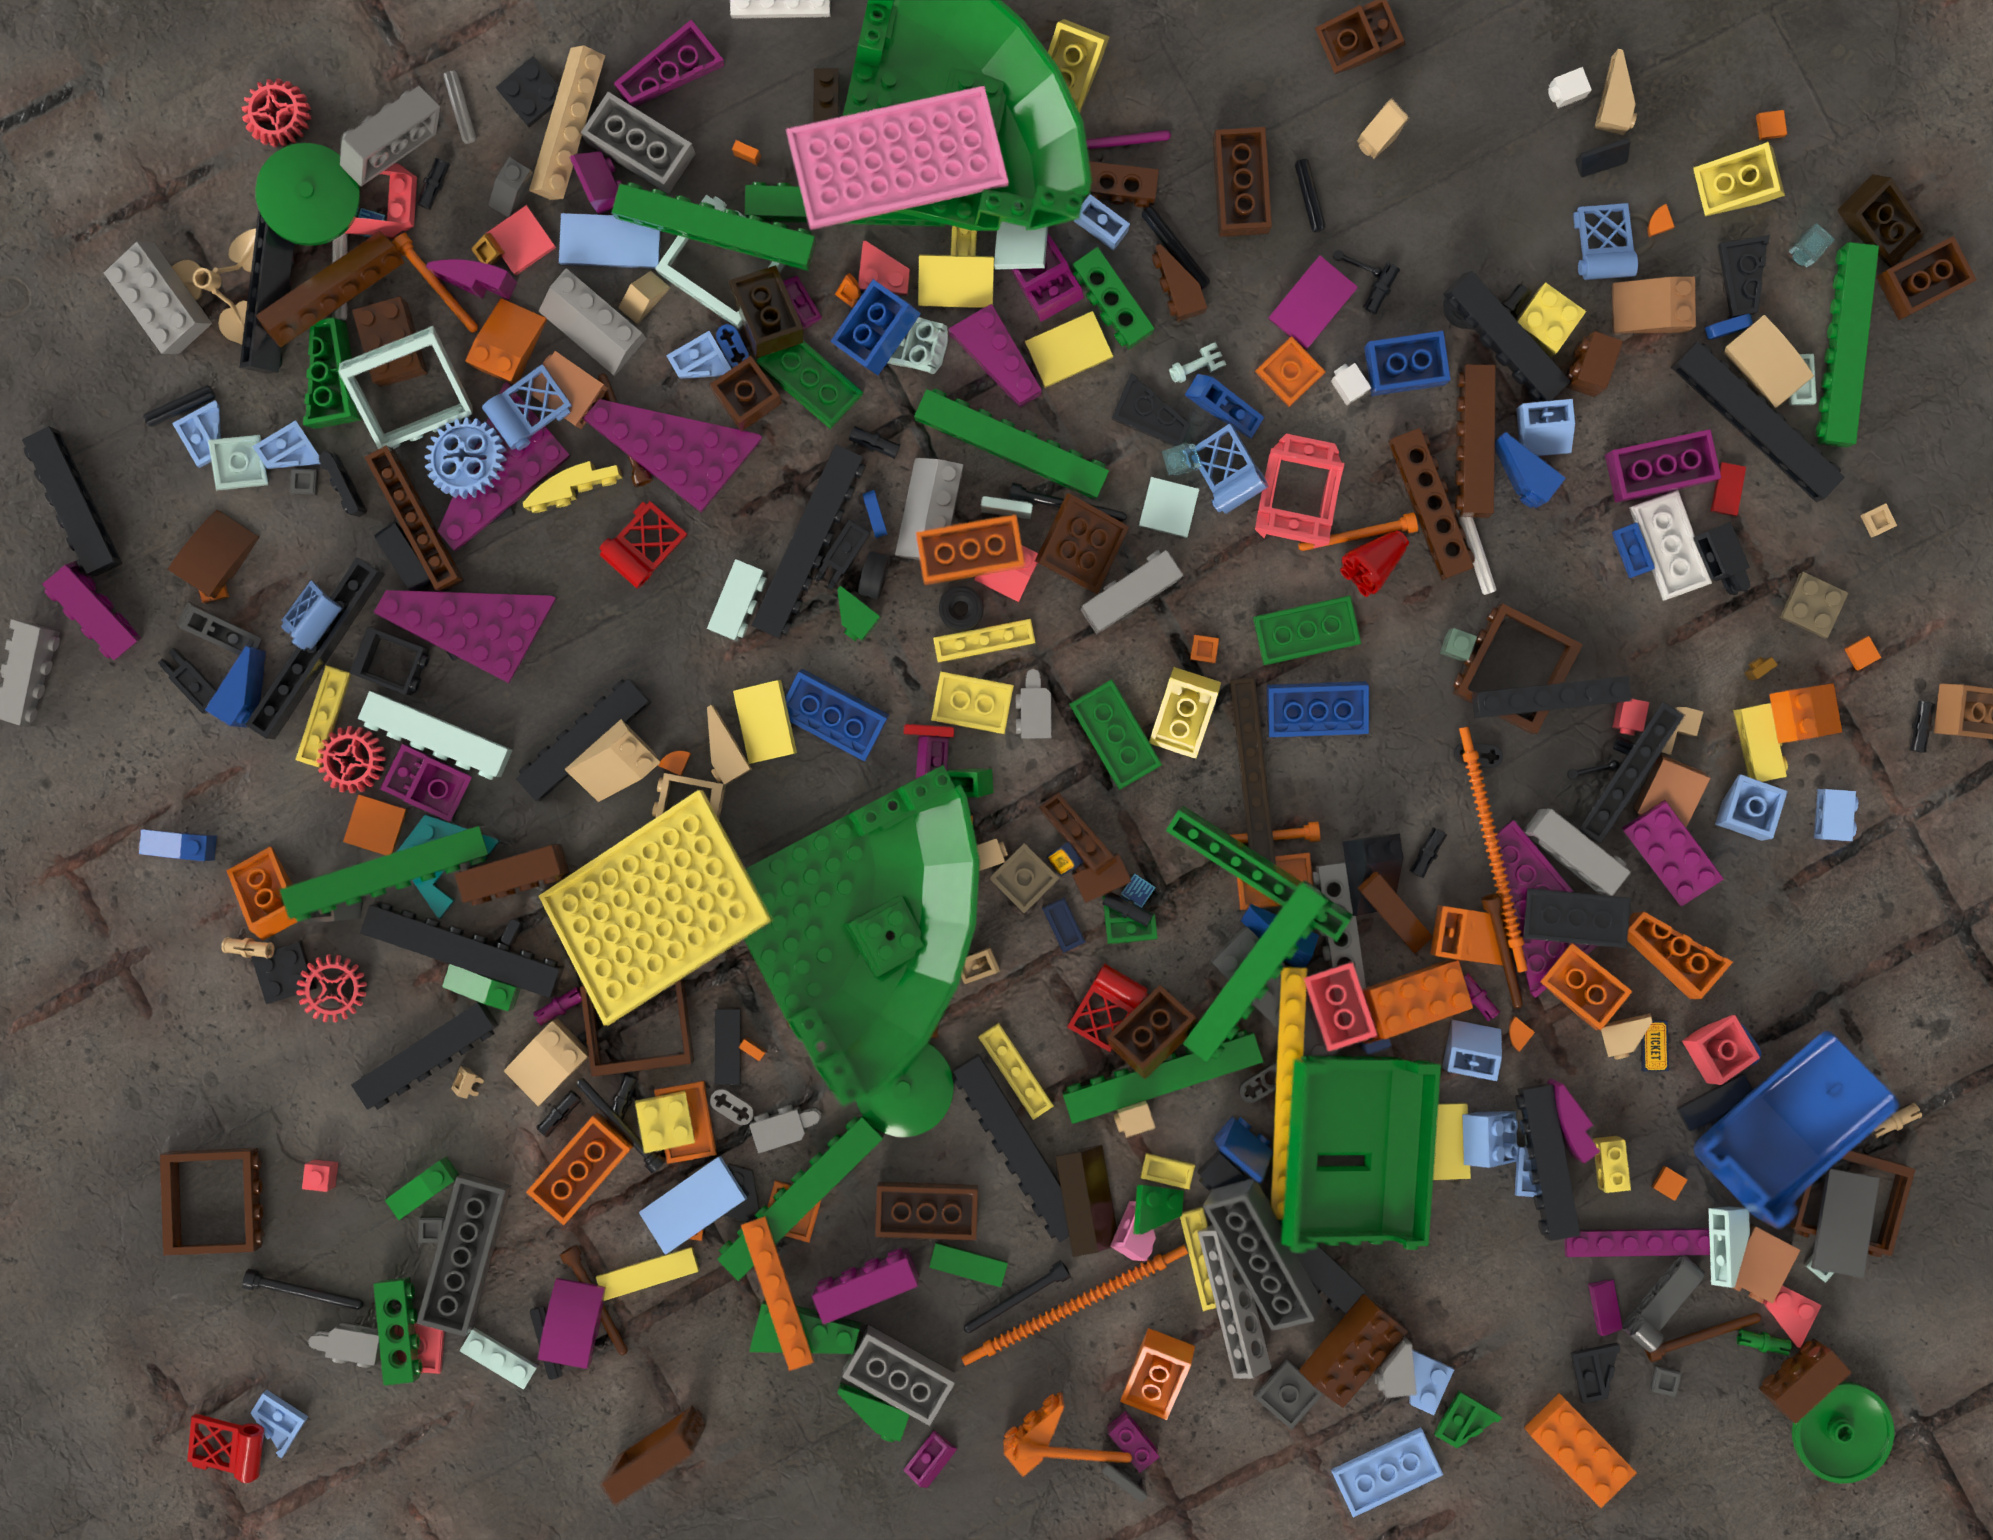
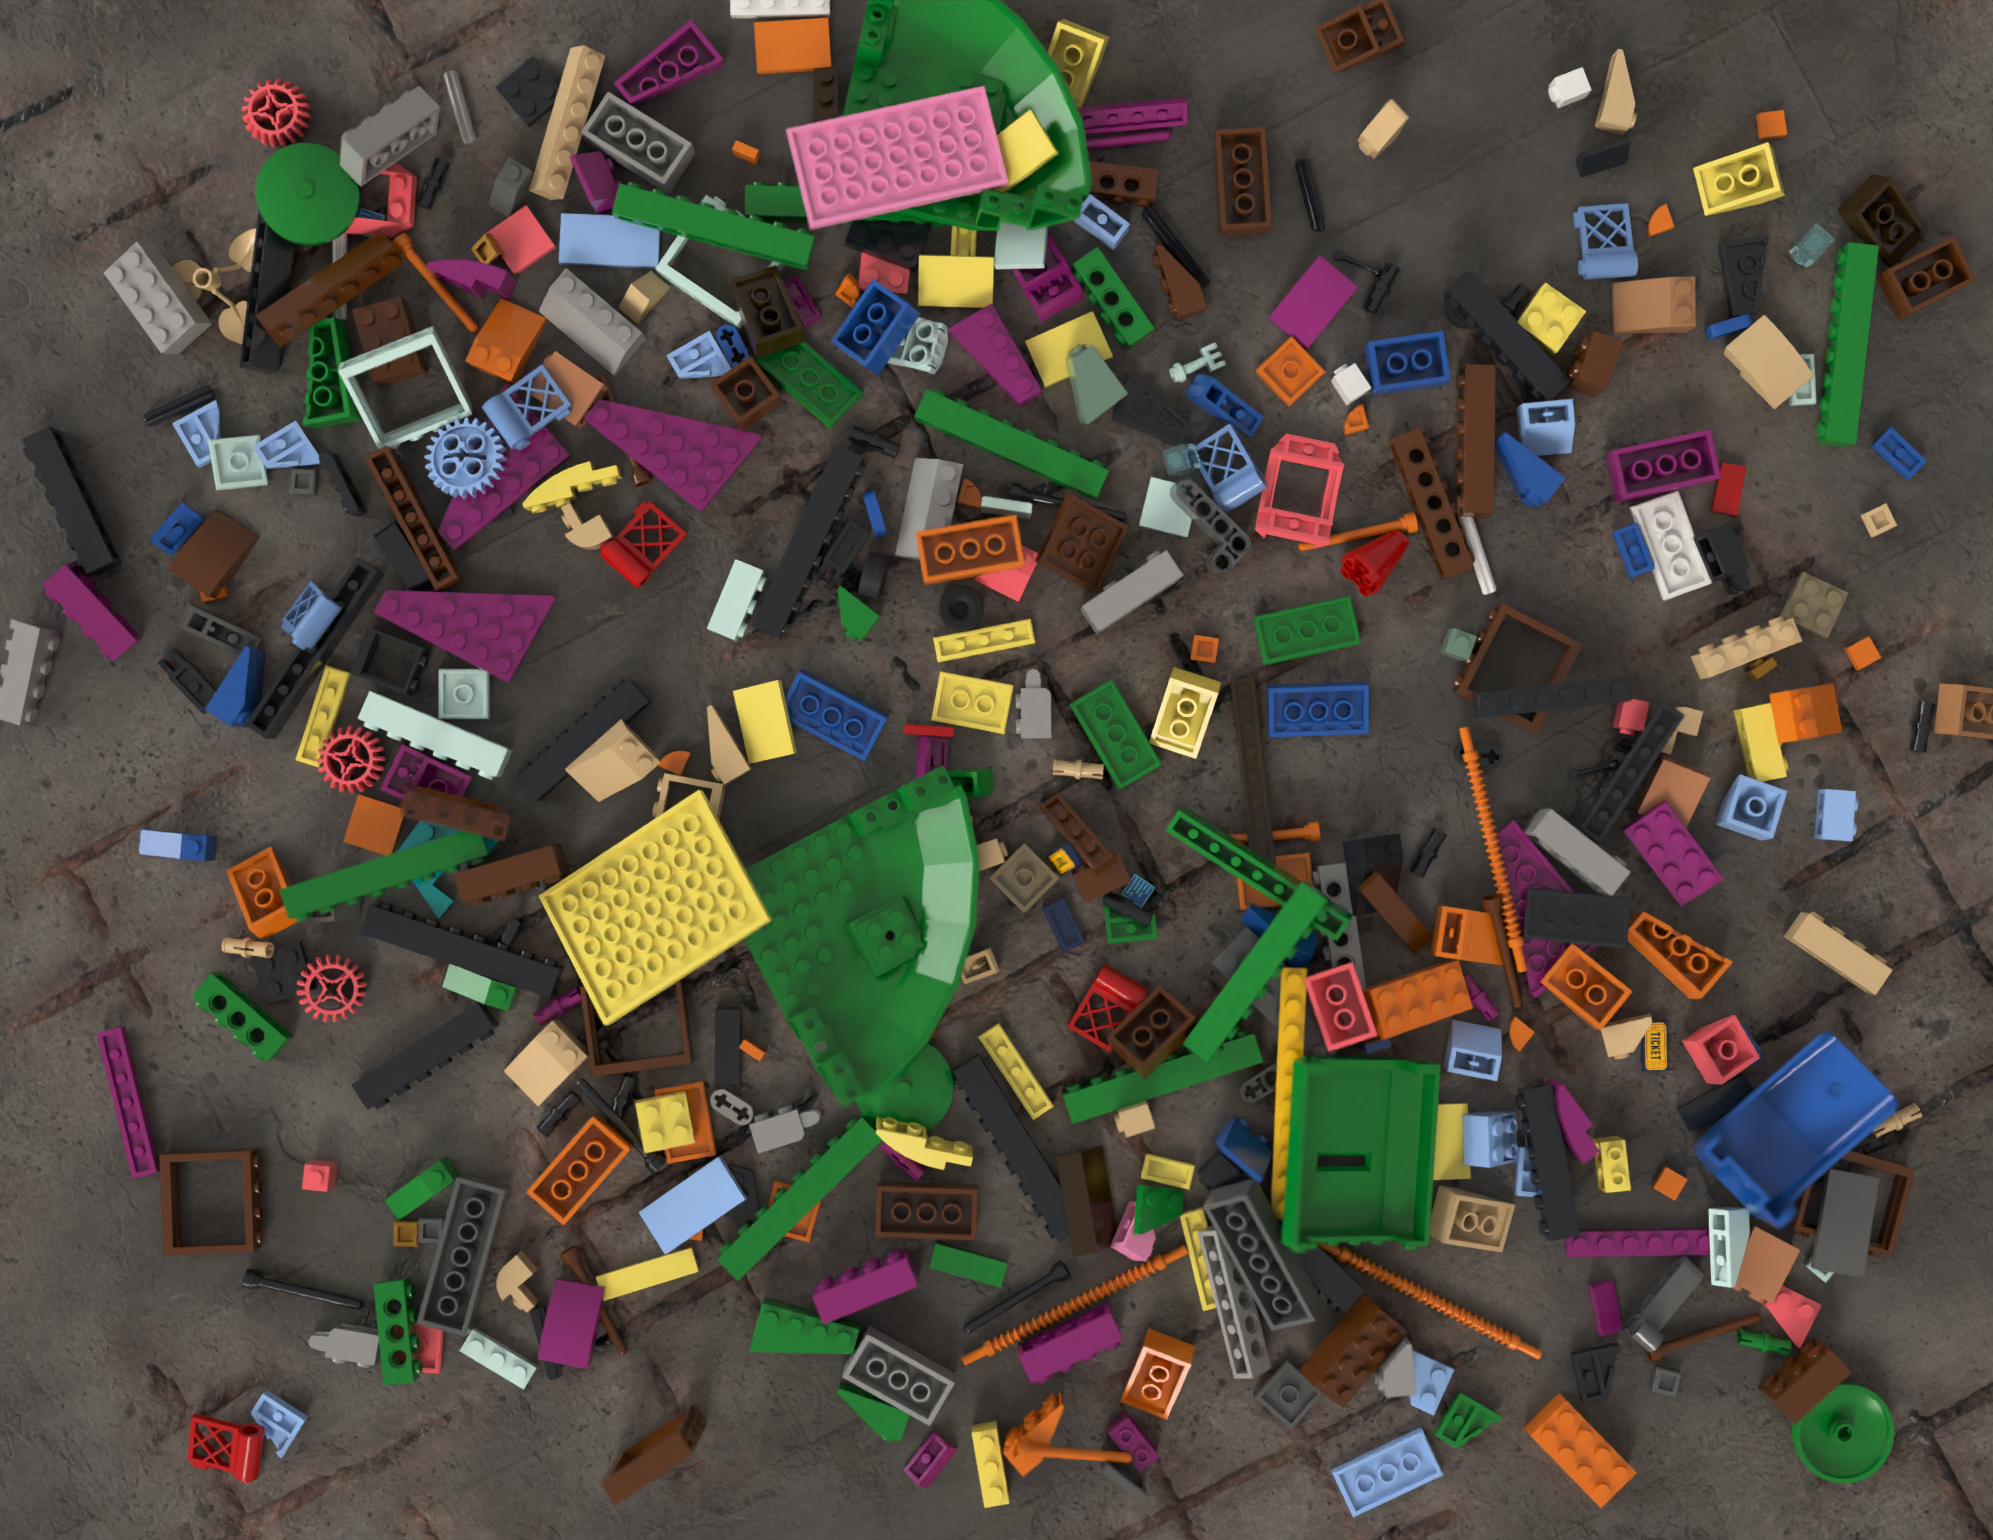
tan tile [451,1066,484,1099] -> none
orange plate [741,1216,814,1371] -> none
black brick [1670,341,1845,502] -> none
none -> magenta plate [96,1026,160,1179]
none -> blue plate [150,502,205,556]
none -> green brick [192,972,294,1062]
none -> pearl gold tile [393,1220,420,1247]
none -> reddish brown window [400,783,511,841]
none -> light aqua tile [438,669,490,719]
none -> tan brick [496,1250,539,1313]
none -> tan brick [561,503,615,550]
none -> orange tile [754,18,832,74]
none -> black wing [844,220,932,272]
none -> light yellow slope [876,1117,973,1170]
none -> magenta pin [879,1142,926,1182]
none -> orange tile [957,478,982,509]
none -> light yellow brick [972,1421,1009,1508]
none -> light yellow tile [992,110,1058,193]
none -> magenta brick [1018,1302,1123,1384]
none -> tan pin [1053,759,1104,780]
none -> sand green slope [1065,344,1128,425]
none -> magenta plate [1077,98,1188,135]
none -> dark grey beam [1170,479,1251,574]
none -> orange hose [1317,1242,1542,1360]
none -> orange tile [1343,404,1369,436]
none -> tan slope [1429,1186,1515,1252]
none -> tan brick [1691,616,1802,679]
none -> tan brick [1784,911,1892,995]
none -> blue plate [1871,427,1927,480]

